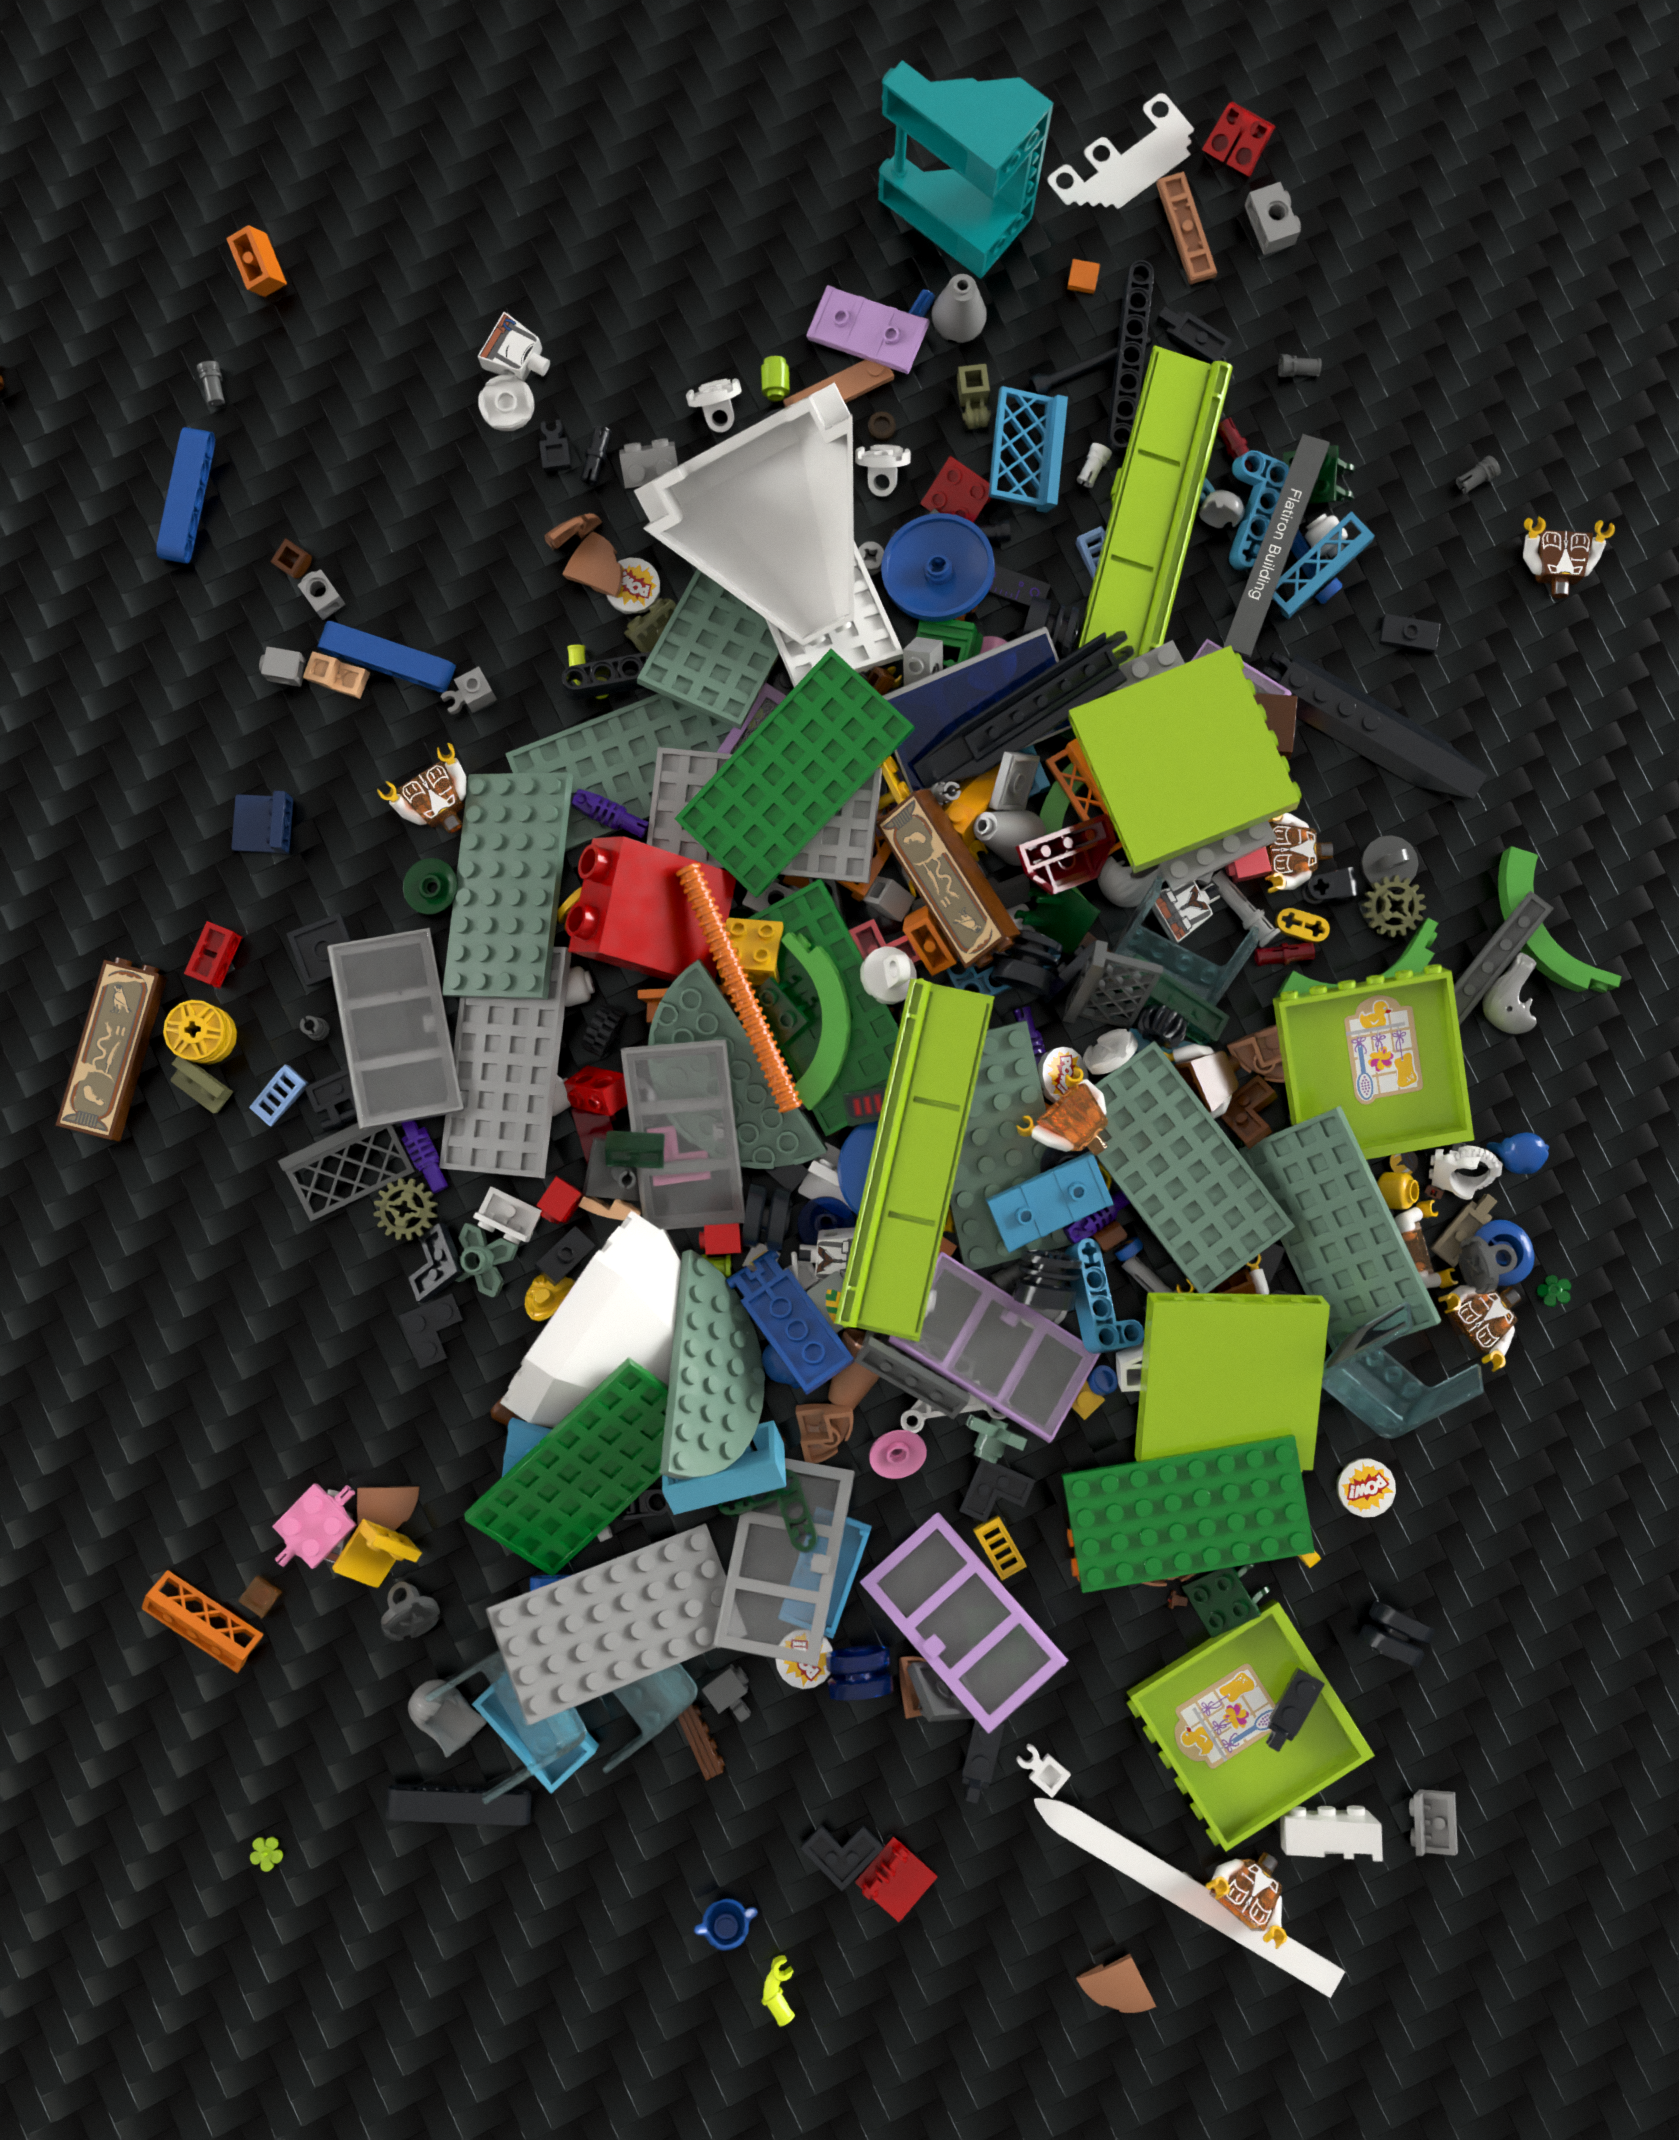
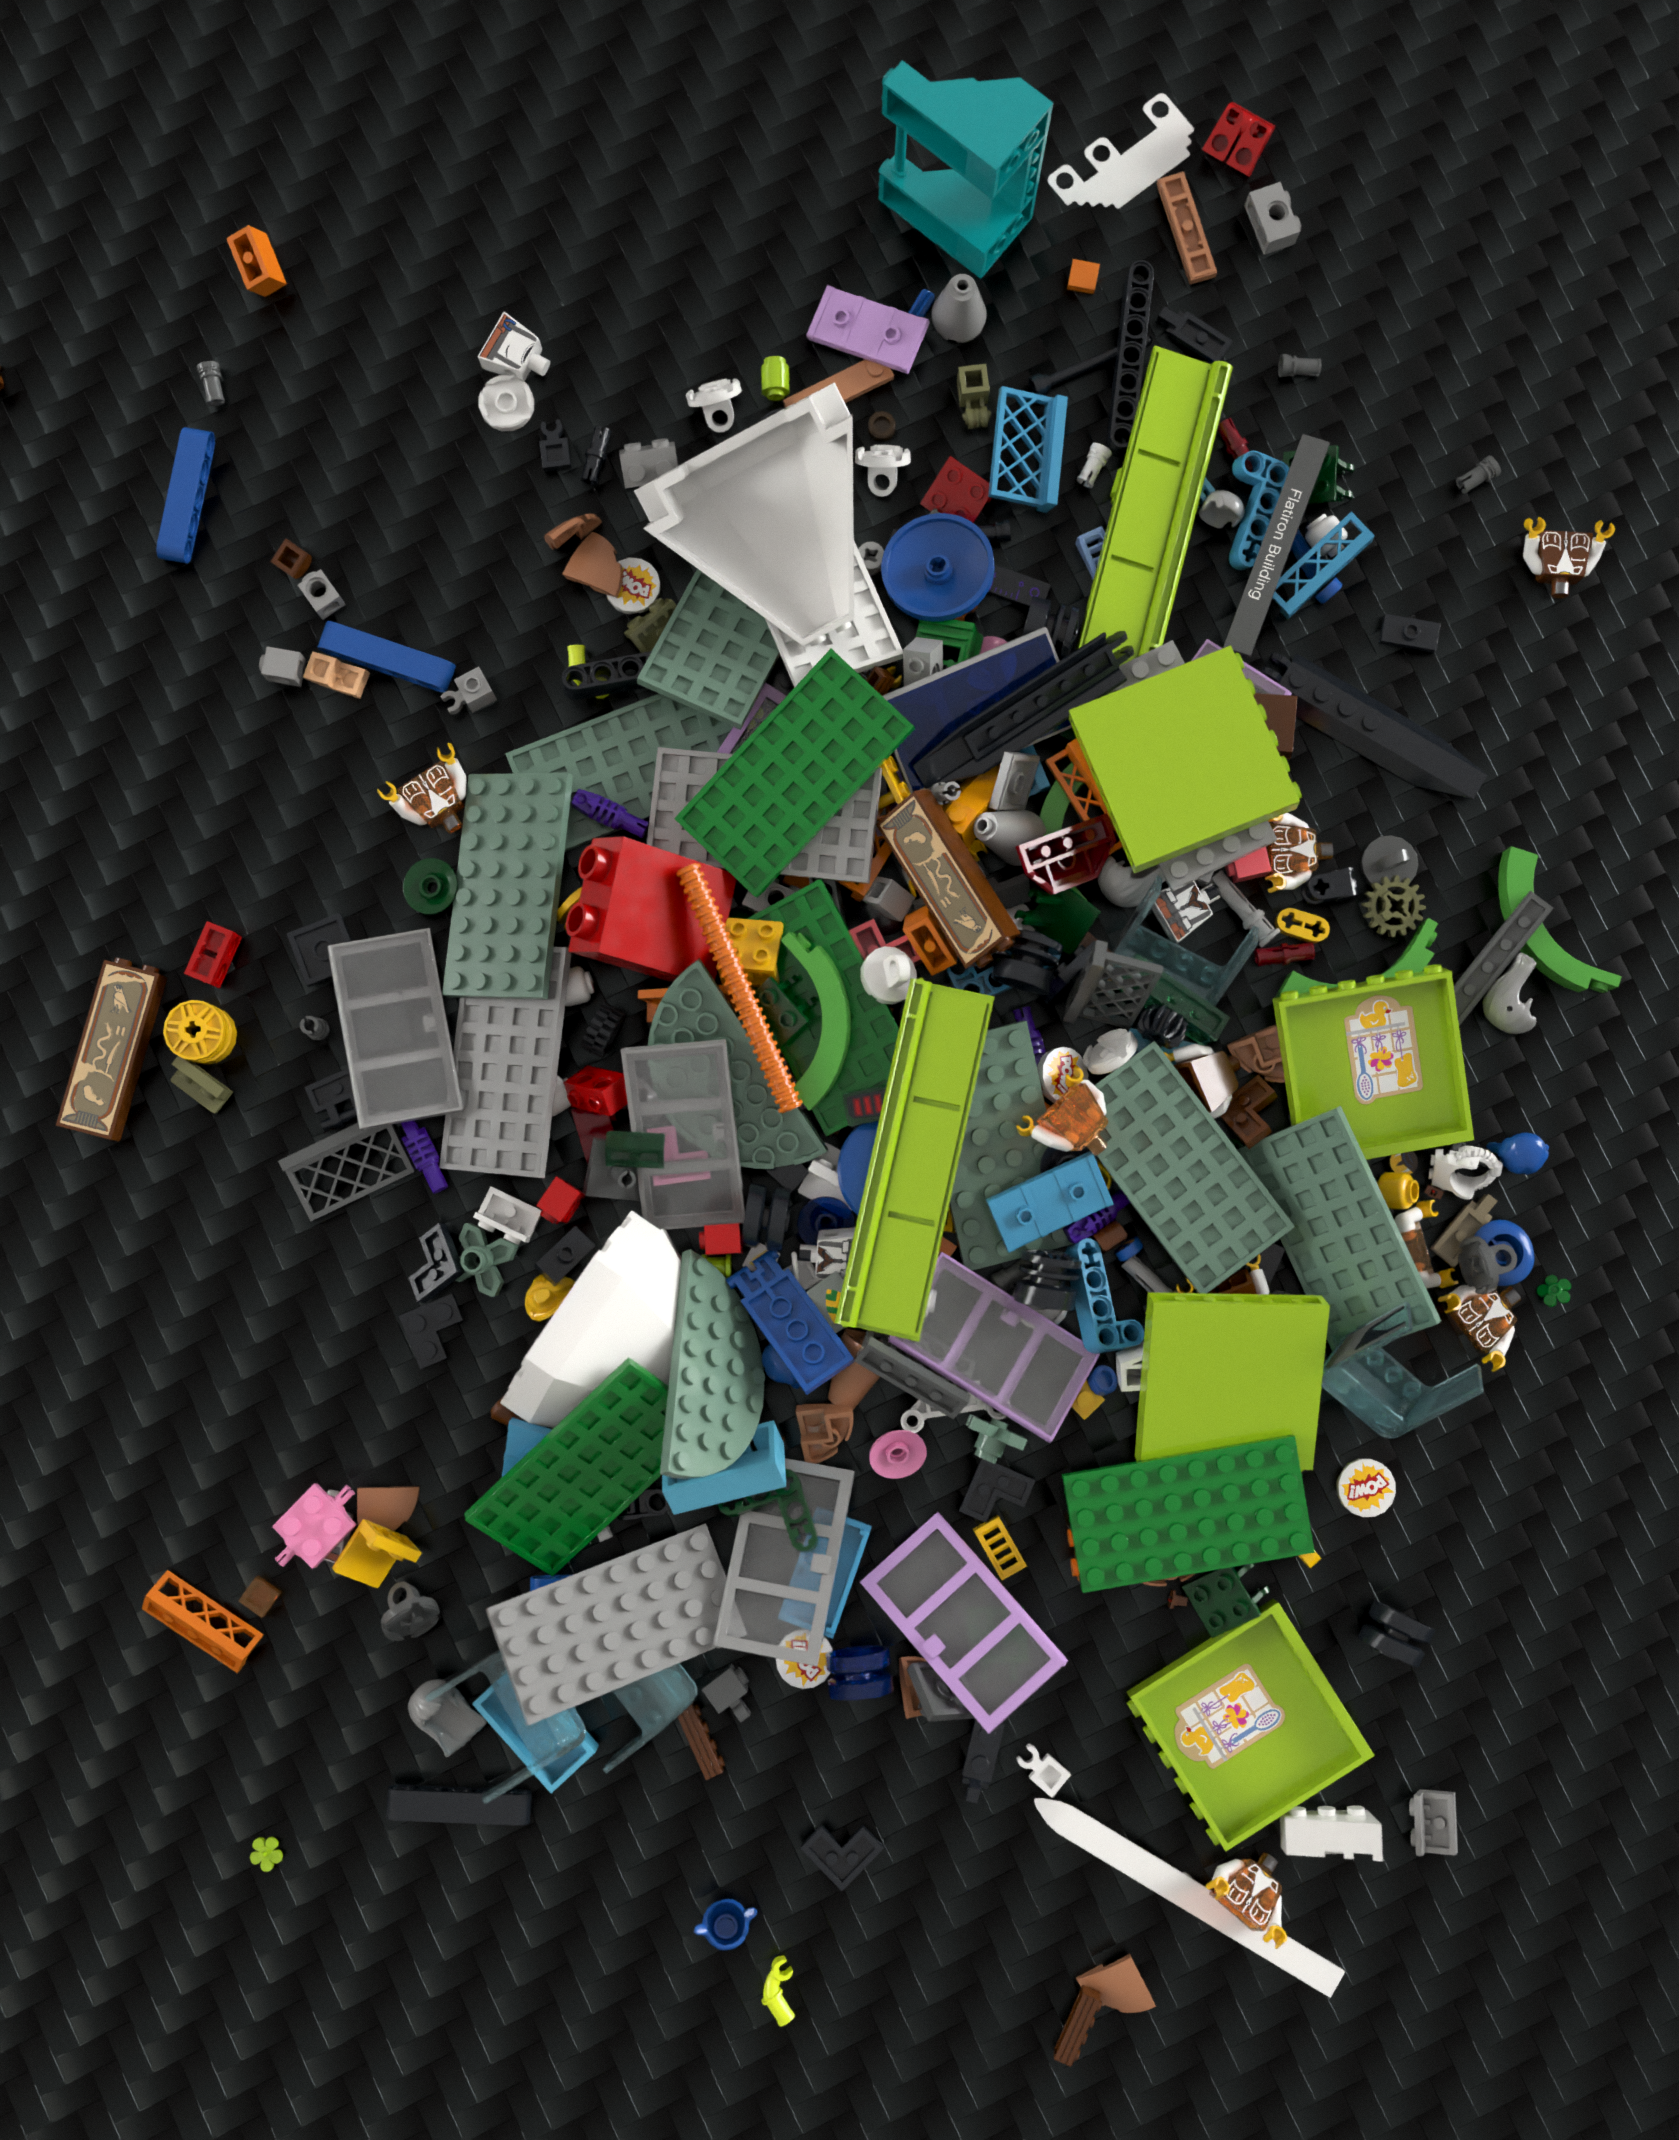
dark blue bracket [232,791,293,854] -> none
light blue slope [249,1064,310,1127] -> none
olive gear [373,1178,438,1240] -> none
light nougat slope [578,1195,642,1220] -> none
red hinge [855,1836,938,1922] -> none
black hinge [1266,1667,1325,1752] -> none
none -> reddish brown piece [1054,1985,1102,2067]

